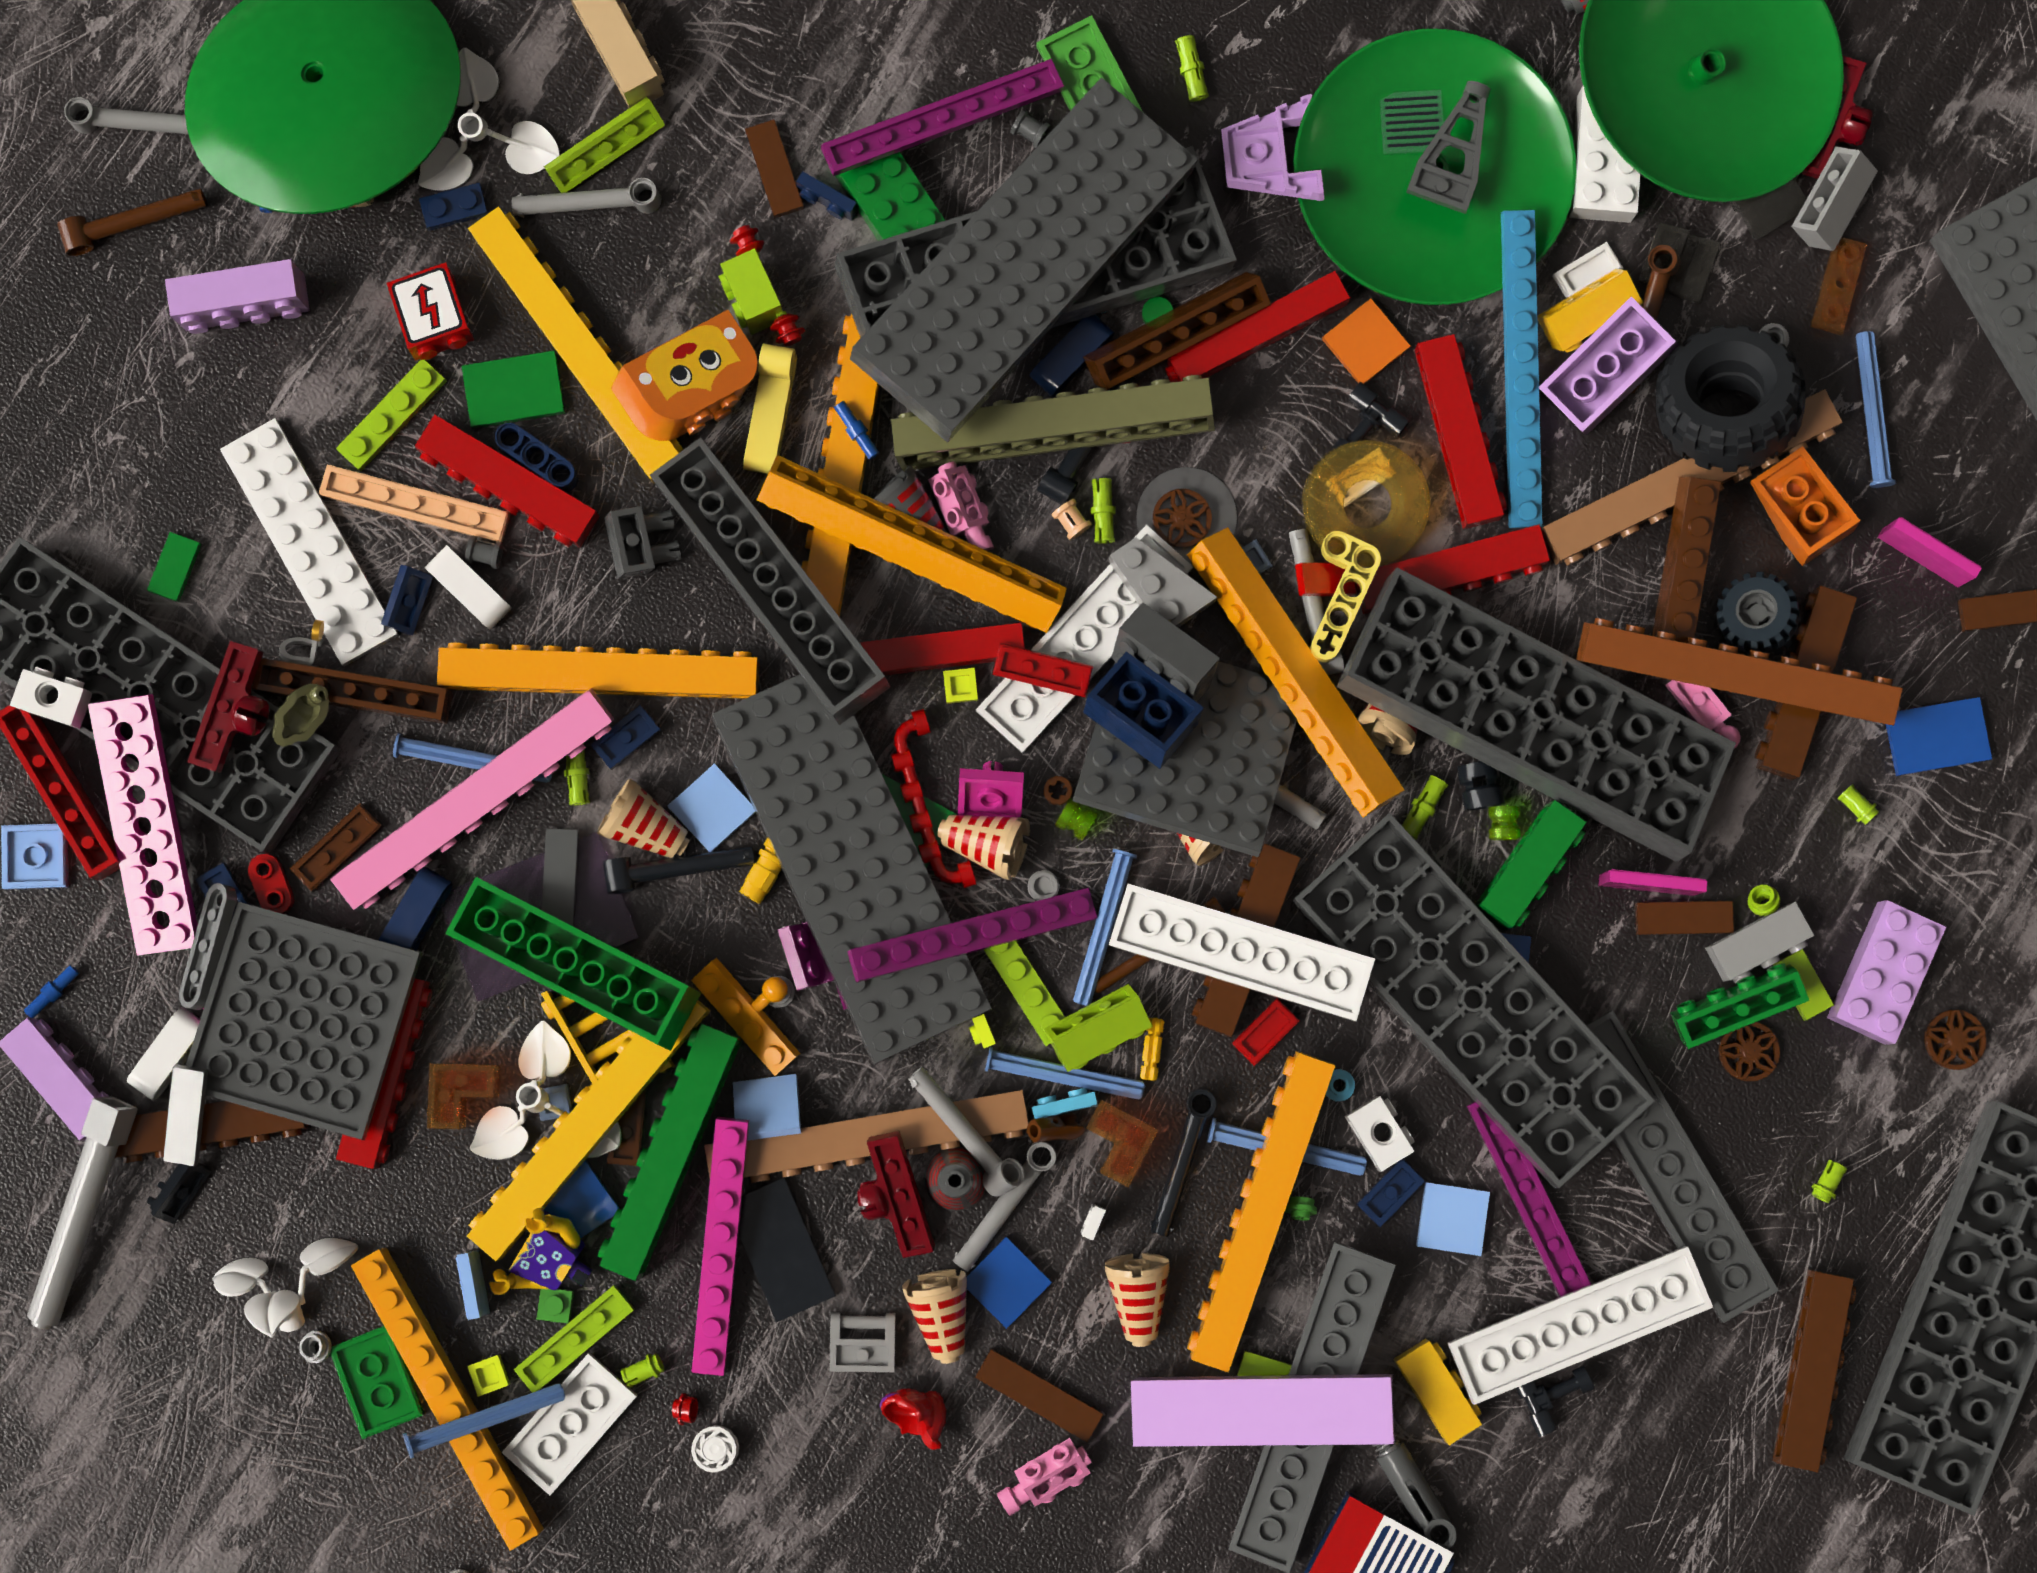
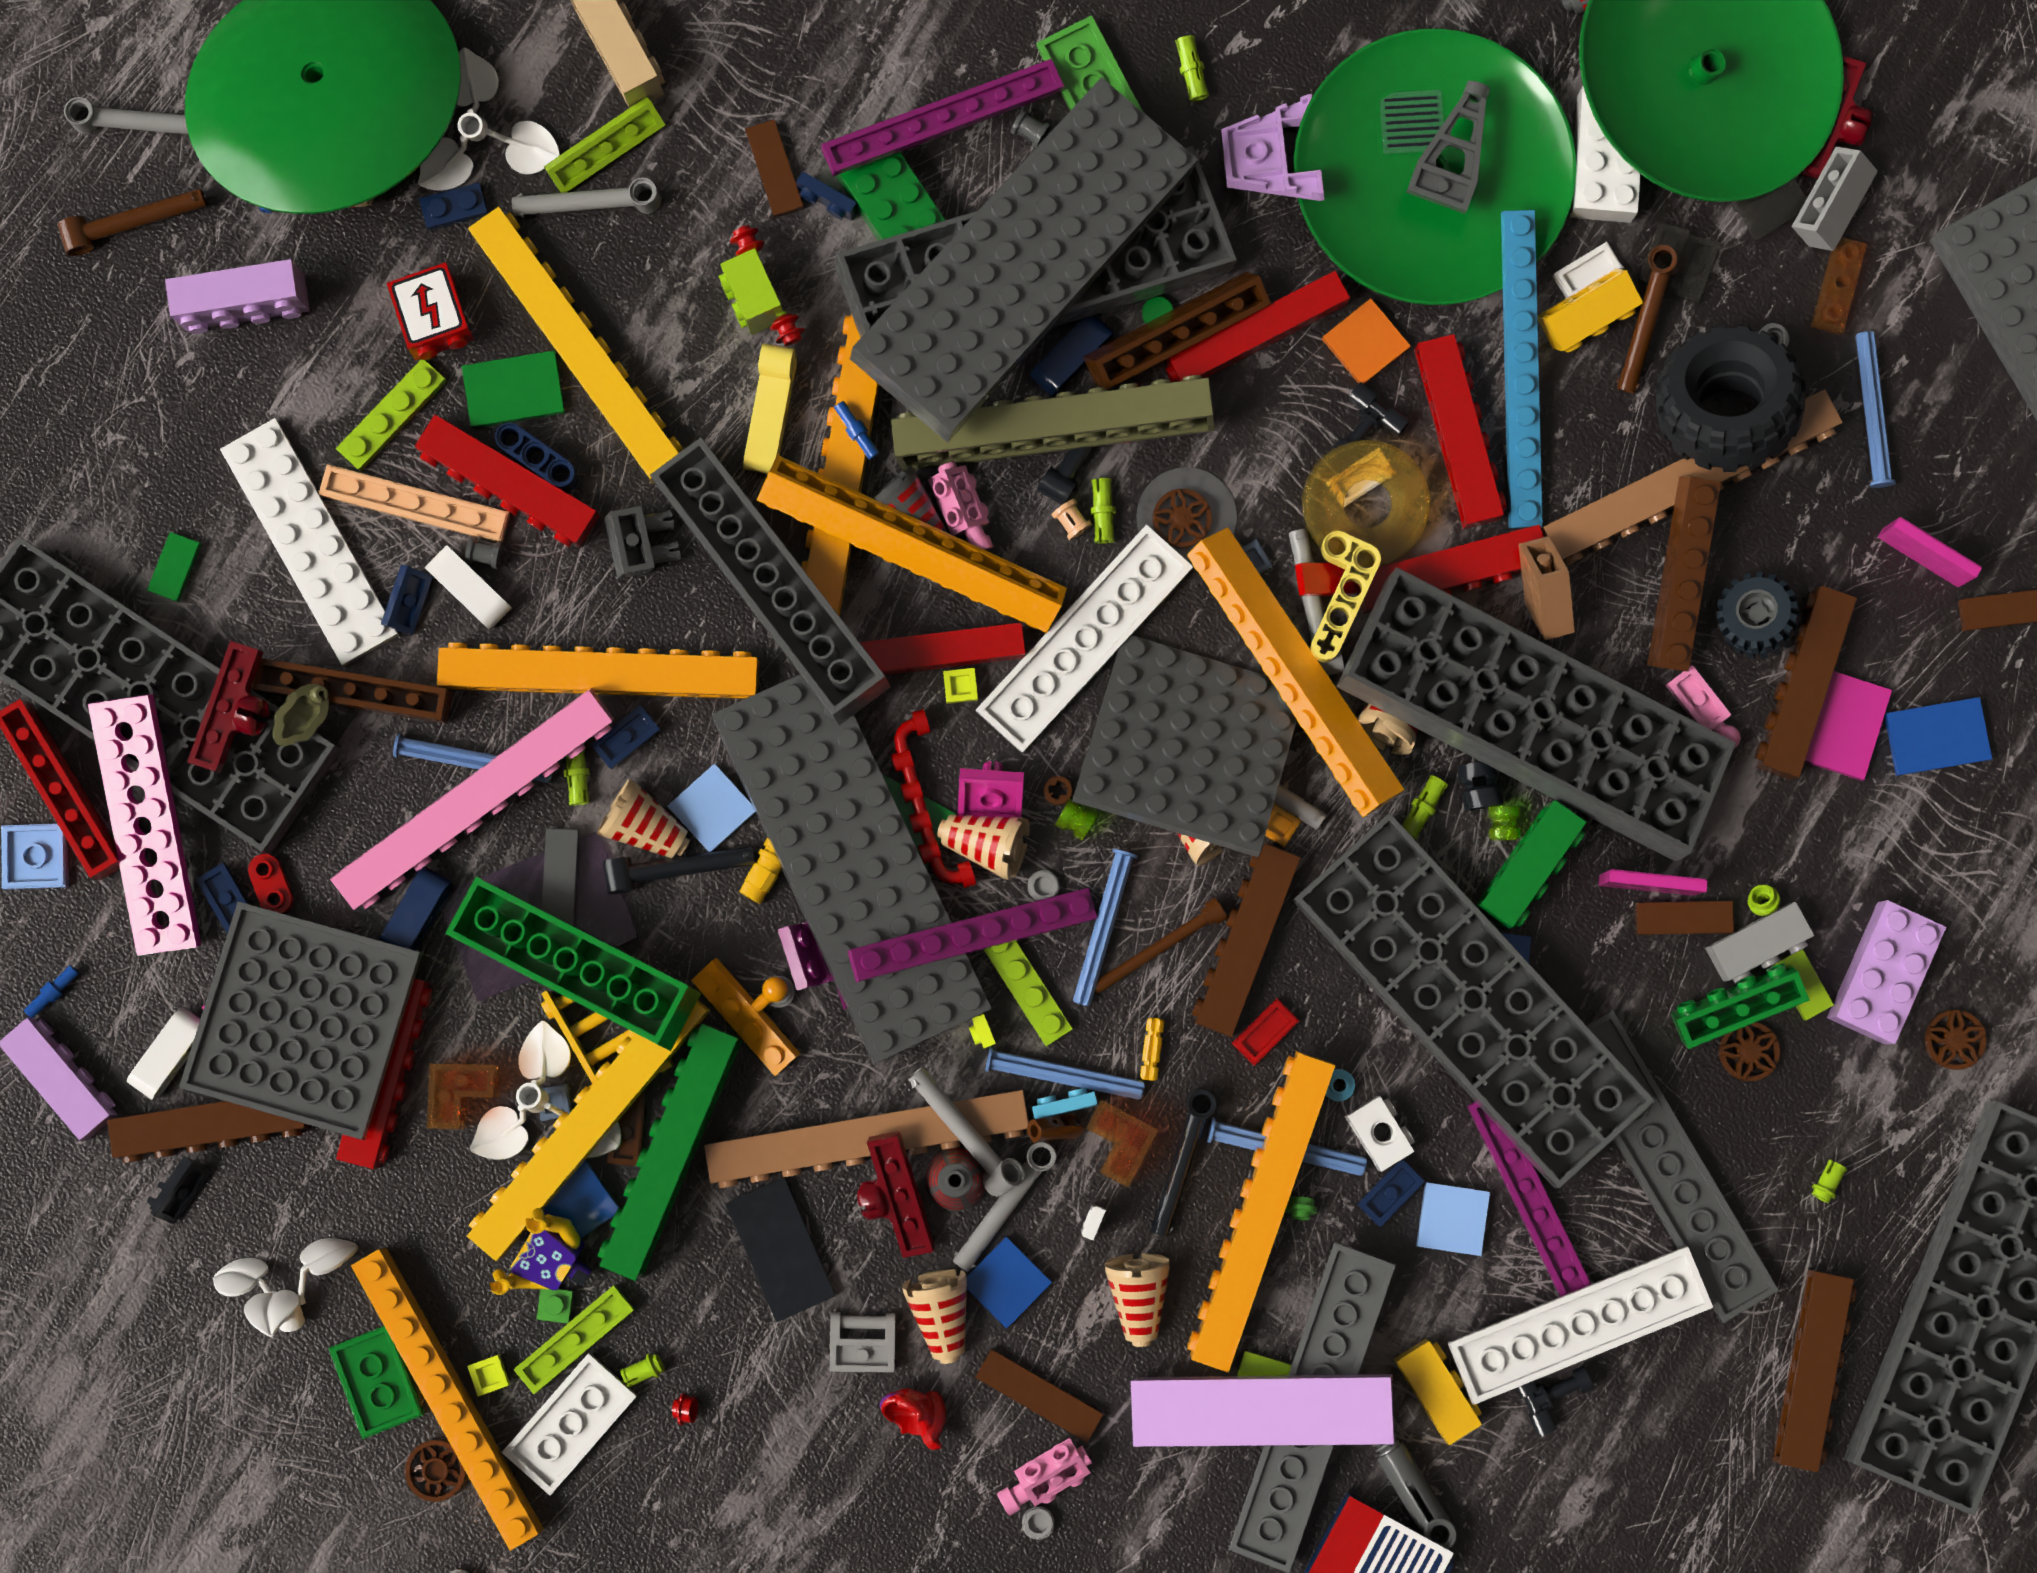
white brick [10,667,92,729] -> none
light grey brick [27,1096,138,1329] -> none
tile [163,1064,208,1166] -> none
dark grey plate [179,883,237,1010] -> none
light grey piece [279,620,324,666] -> none
reddish brown tile [290,803,383,892] -> none
light grey plate [299,1331,331,1363] -> none
medium blue axle [403,1384,565,1459] -> none
light blue tile [456,1250,490,1320] -> none
orange brick [611,310,757,441] -> none
white wheel [691,1425,739,1472] -> none
dark pink plate [692,1117,749,1376] -> none
light blue tile [733,1074,801,1141] -> none
red tile [992,643,1093,697] -> none
lime brick [1044,984,1153,1072] -> none
dark blue brick [1083,651,1204,769] -> none
light grey wedge [1109,537,1217,628] -> none
white plate [1109,884,1375,1022] -> none
dark grey brick [1111,602,1220,702] -> none
lavender brick [1538,296,1679,435] -> none
dark orange brick [1576,618,1903,726] -> none
orange slope [1750,446,1860,566] -> none
lime pin [1837,784,1879,825] -> none
none -> reddish brown wheel [405,1439,466,1502]
none -> light grey tile [1022,1505,1054,1540]
none -> light orange tile [1265,804,1301,848]
none -> medium nougat brick [1519,536,1575,640]
none -> dark pink tile [1804,671,1892,781]

